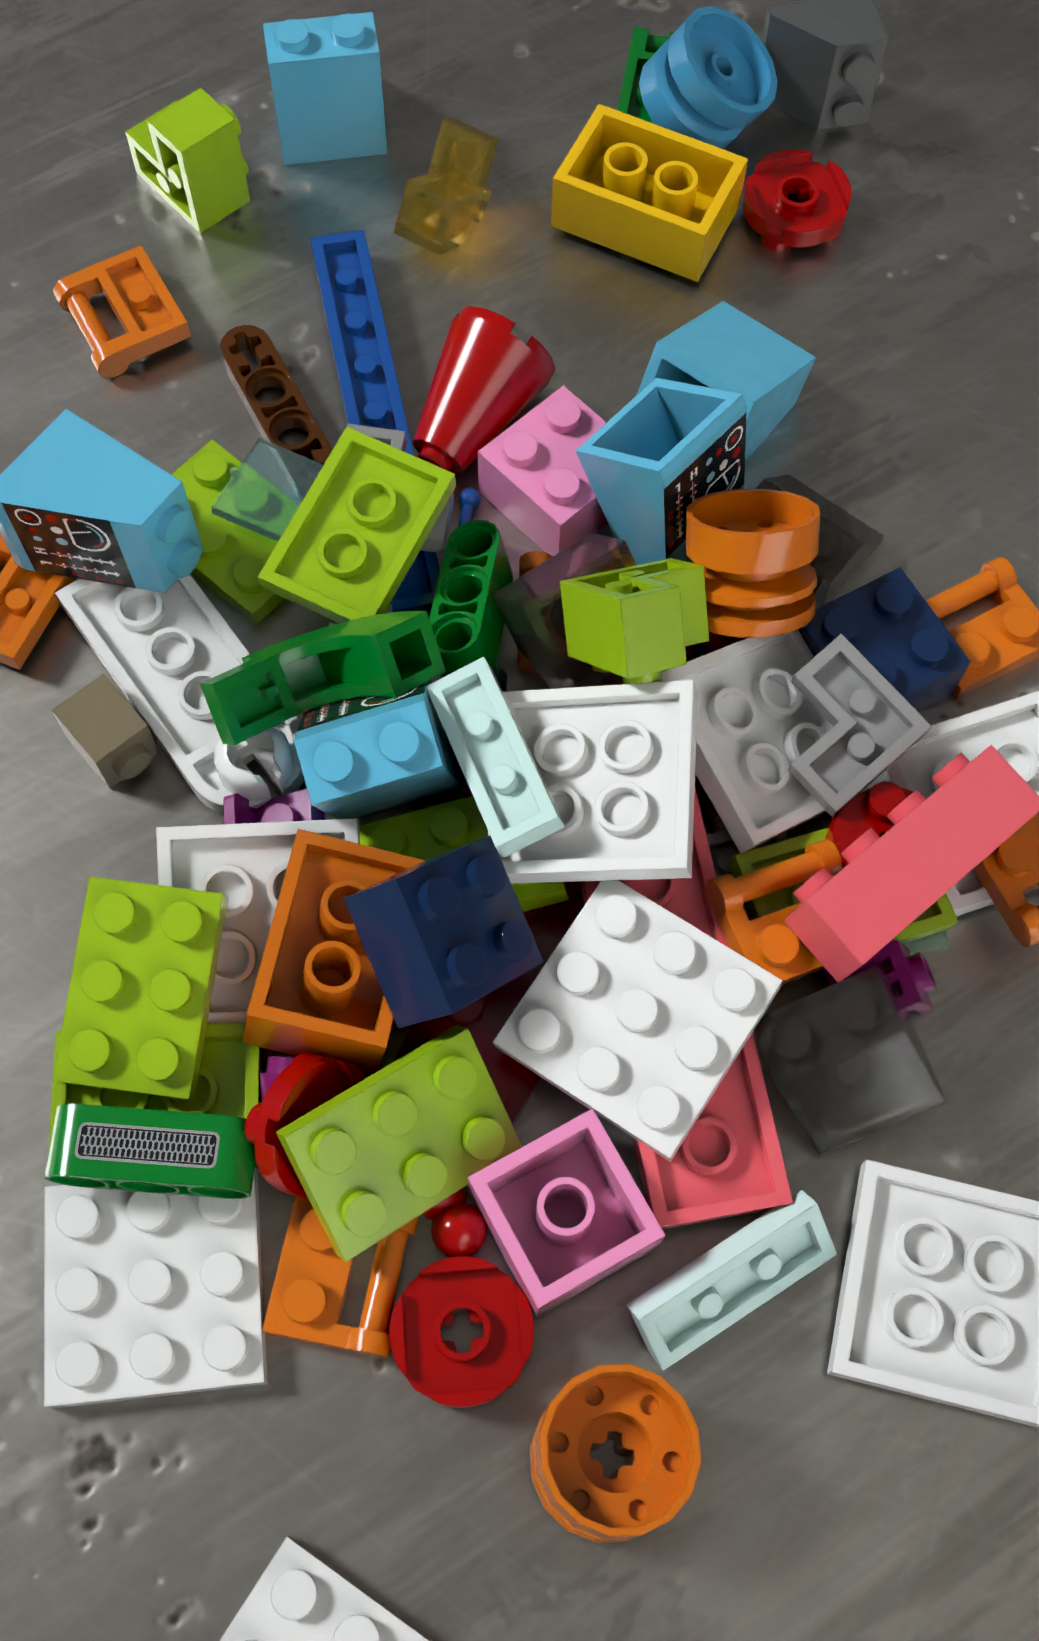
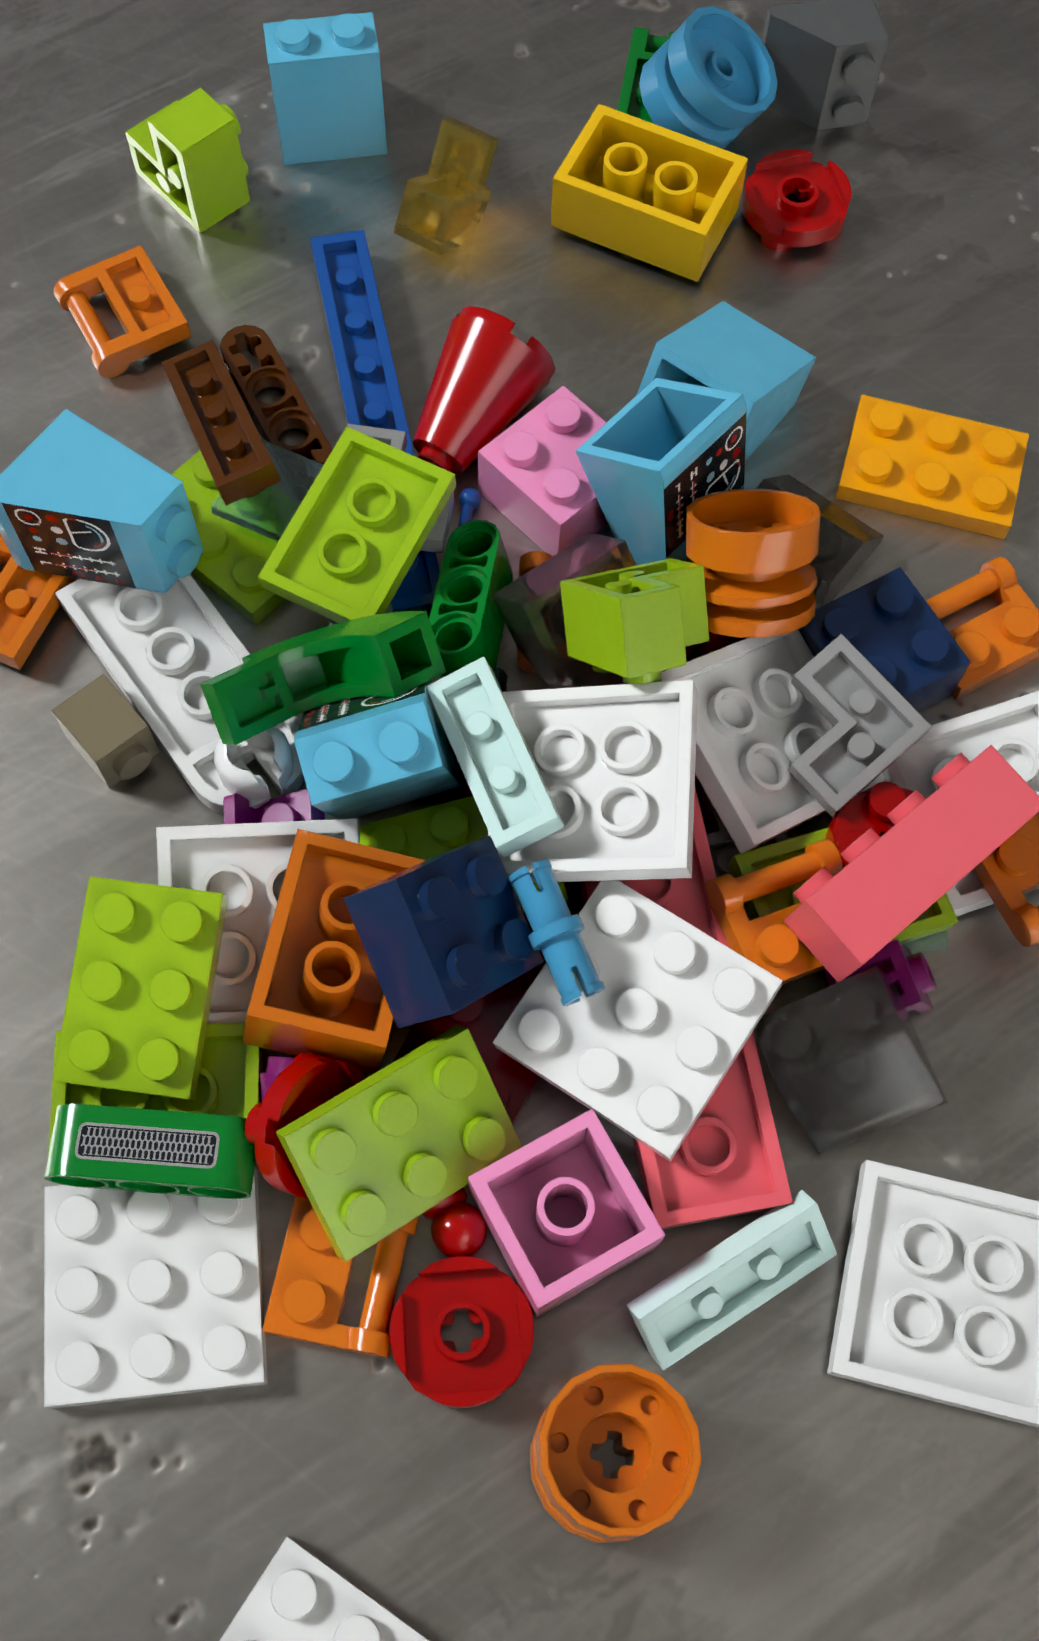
none -> reddish brown plate [161,340,281,506]
none -> dark azure pin [508,859,605,1006]
none -> light orange plate [835,394,1029,540]

